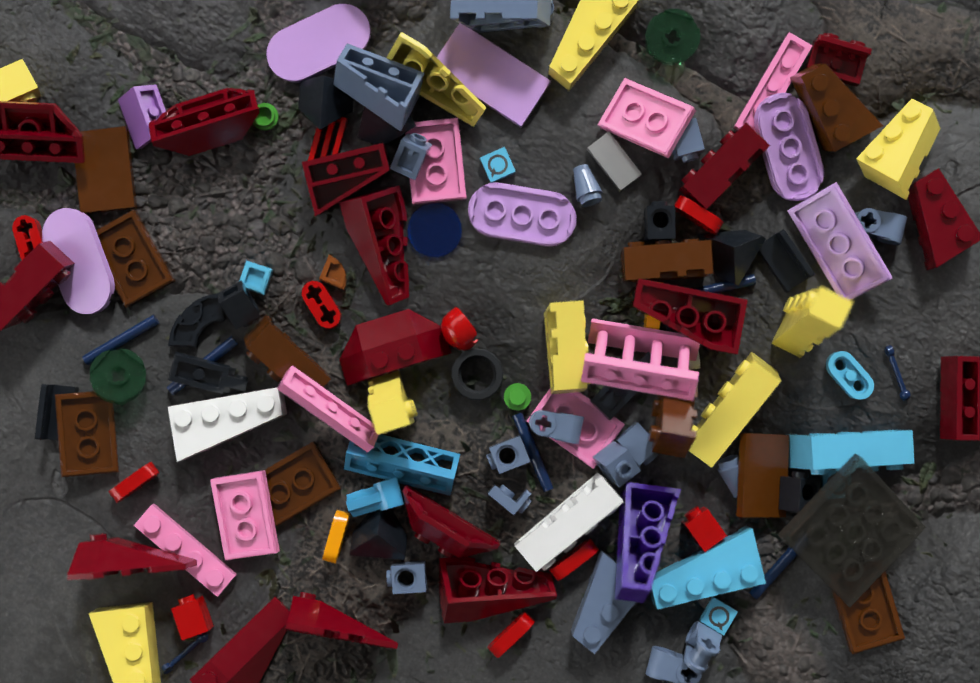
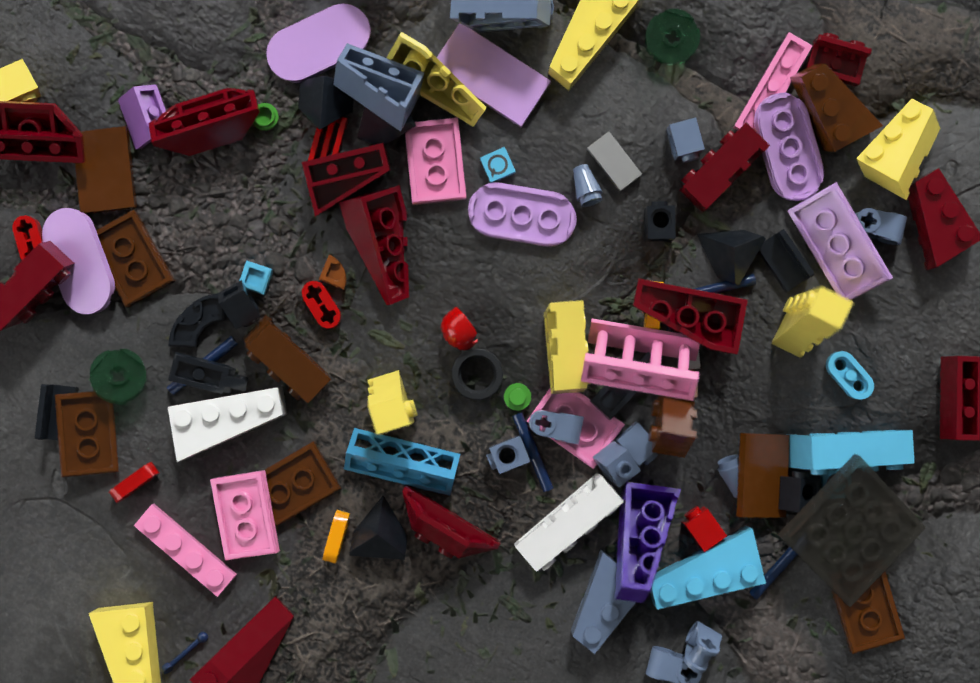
dark red wedge [67,533,197,580] -> none
dark blue bar [82,314,159,365] -> none
red brick [171,594,214,640] -> none
bright pink plate [277,365,379,453] -> none
dark red wedge [286,592,398,649] -> none
dark red wedge [339,309,451,386] -> none
dark azure piece [346,477,405,517] -> none
sand blue brick [386,560,427,594] -> none
sand blue bracket [390,133,432,180] -> none
clear blue piece [408,203,462,257] -> none
dark red wedge [439,557,557,623] -> none
red beam [487,611,535,658] -> none
sand blue bracket [488,484,531,515] -> none
red beam [549,538,599,581] -> none
bright pink tile [598,78,696,159] -> none
reddish brown wedge [621,239,713,283] -> none
red beam [674,195,724,235] -> none
light yellow wedge [689,352,781,468] -> none
medium azure tile [699,596,738,635] -> none
dark blue hinge [885,345,911,400] -> none

